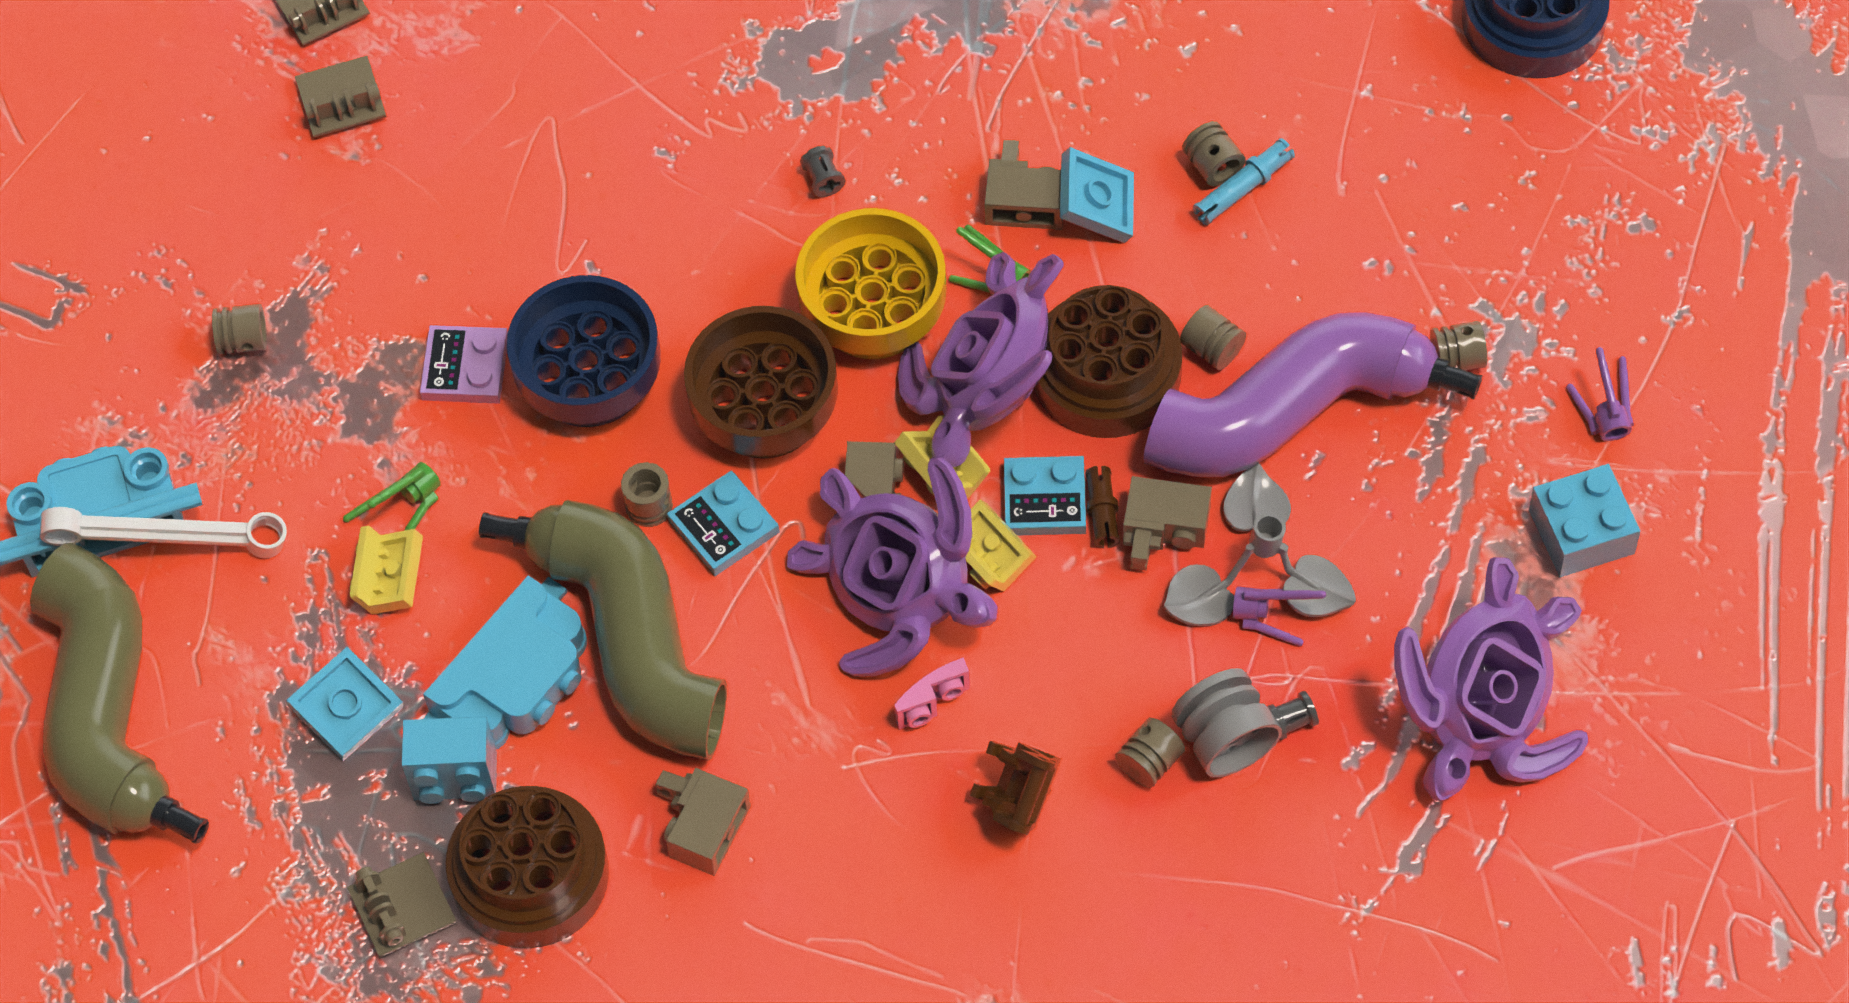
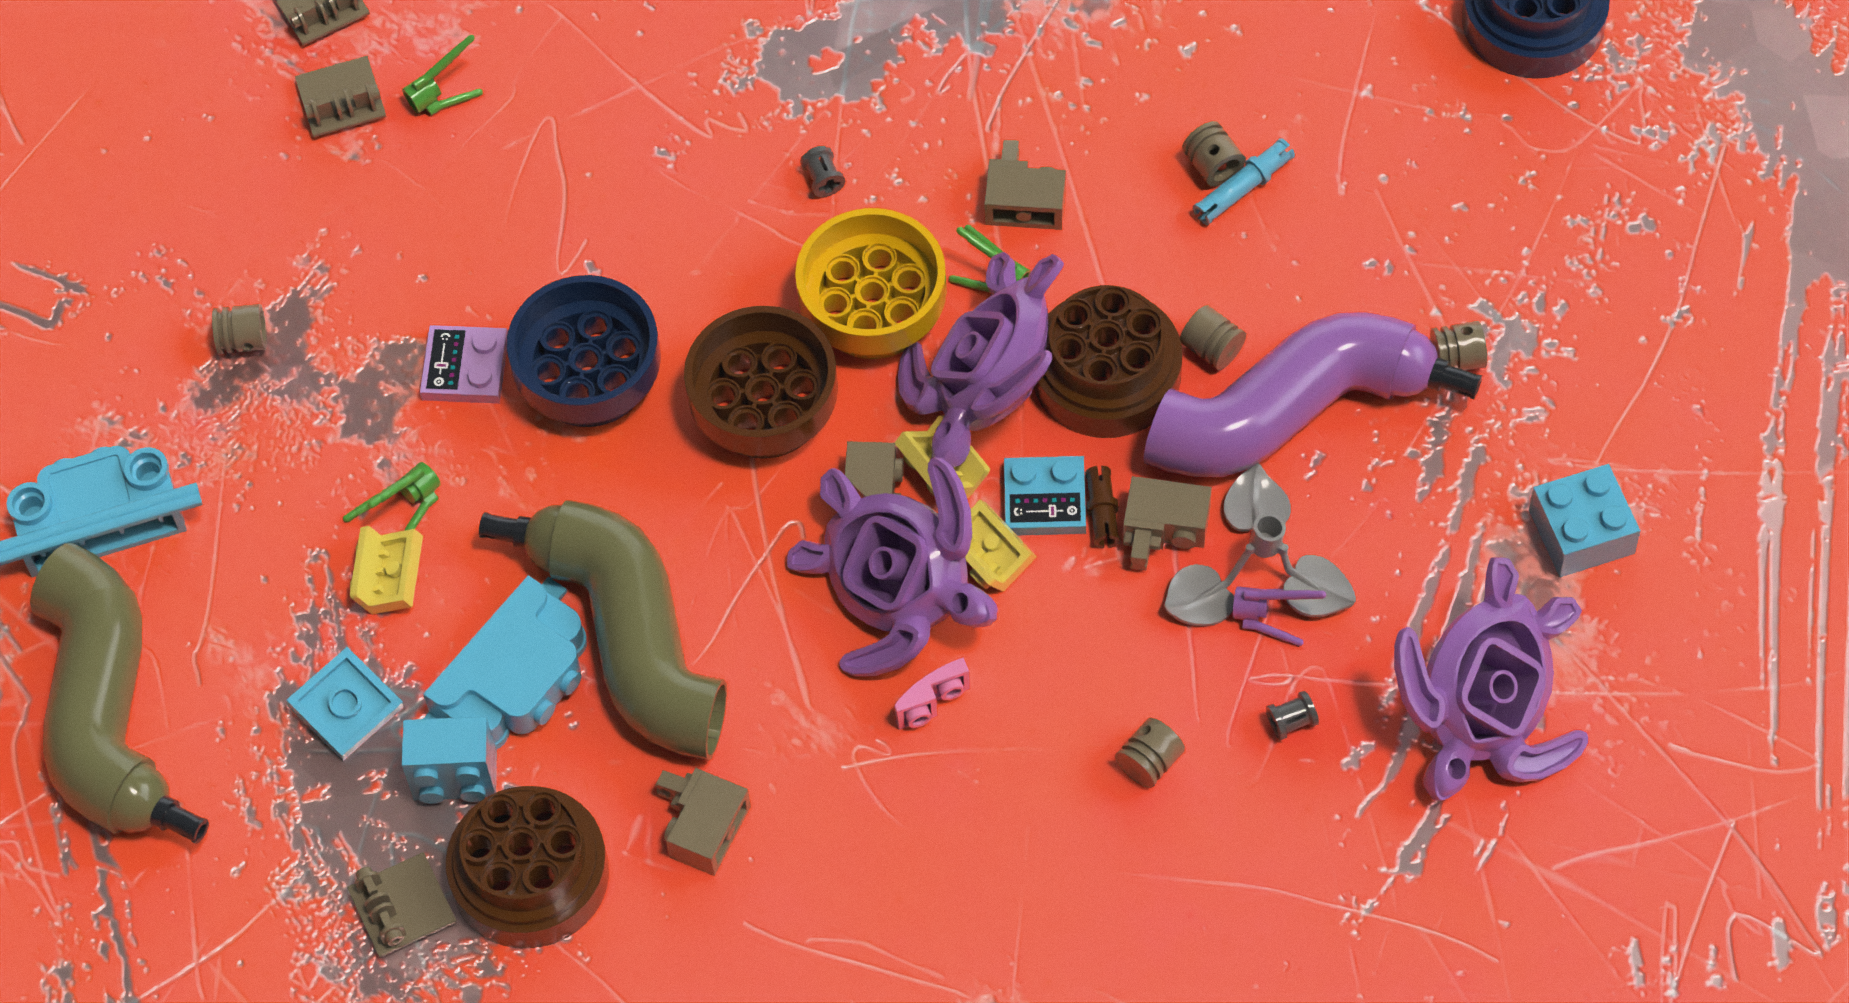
white piece [40,507,287,558] -> none
dark tan piece [621,462,673,527] -> none
medium azure plate [667,470,780,576] -> none
reddish brown piece [970,741,1062,835] -> none
medium azure plate [1060,147,1134,243] -> none
light grey wheel [1172,668,1282,777] -> none
medium lavender plant [1566,347,1634,441] -> none
none -> bright green plant [402,35,483,116]

